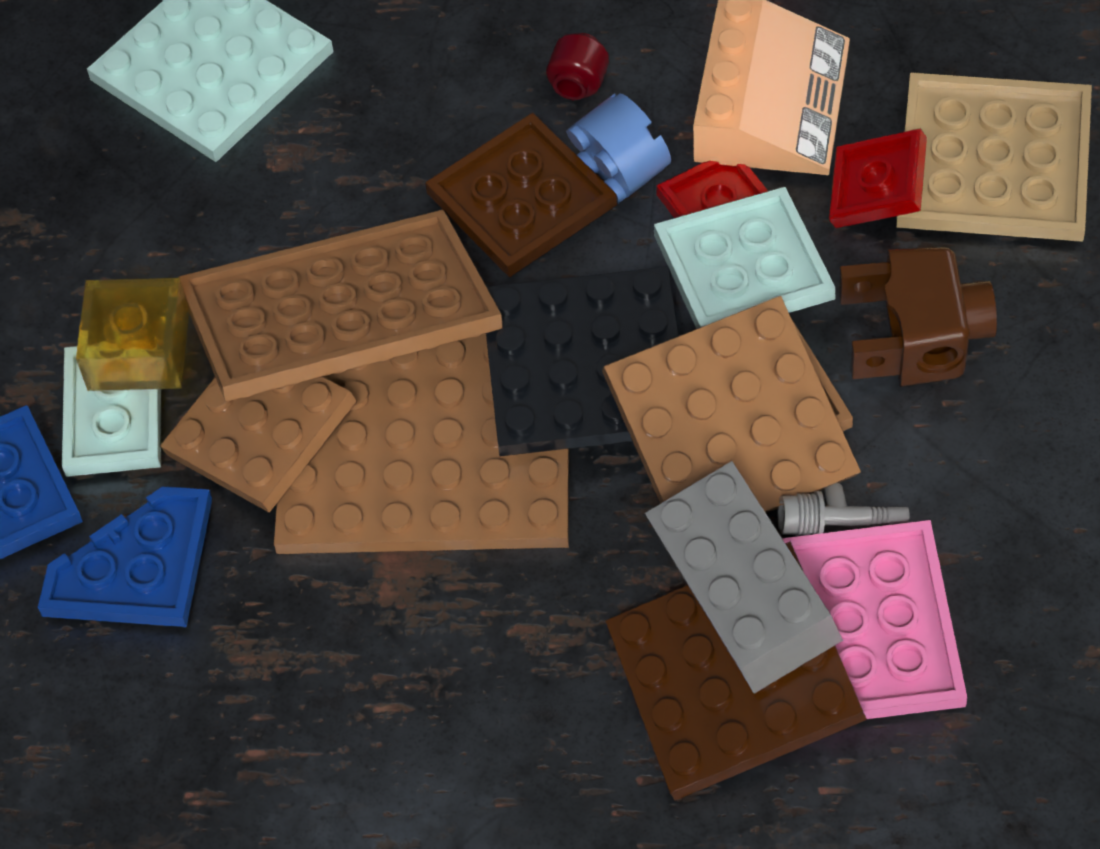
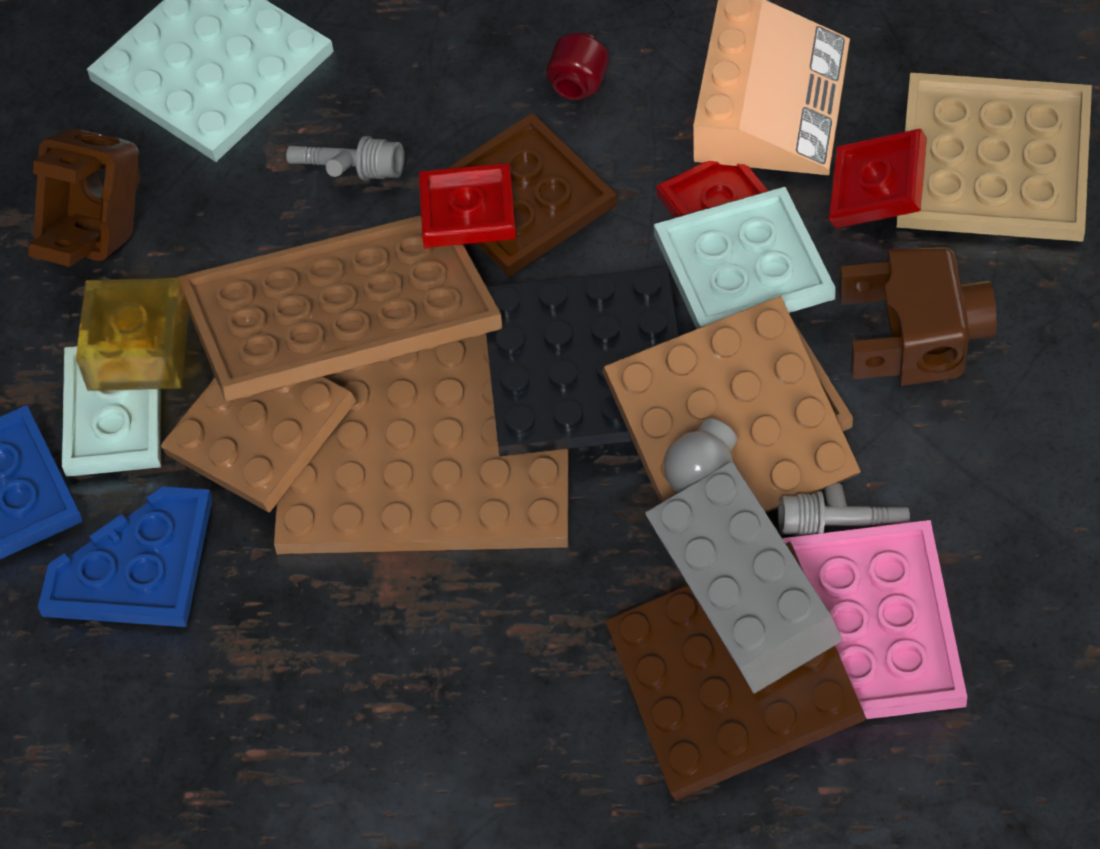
medium blue brick [566,93,671,204] -> none
none -> reddish brown piece [28,128,140,267]
none -> light grey piece [286,136,404,181]
none -> red tile [419,163,516,248]
none -> light grey piece [664,419,738,493]

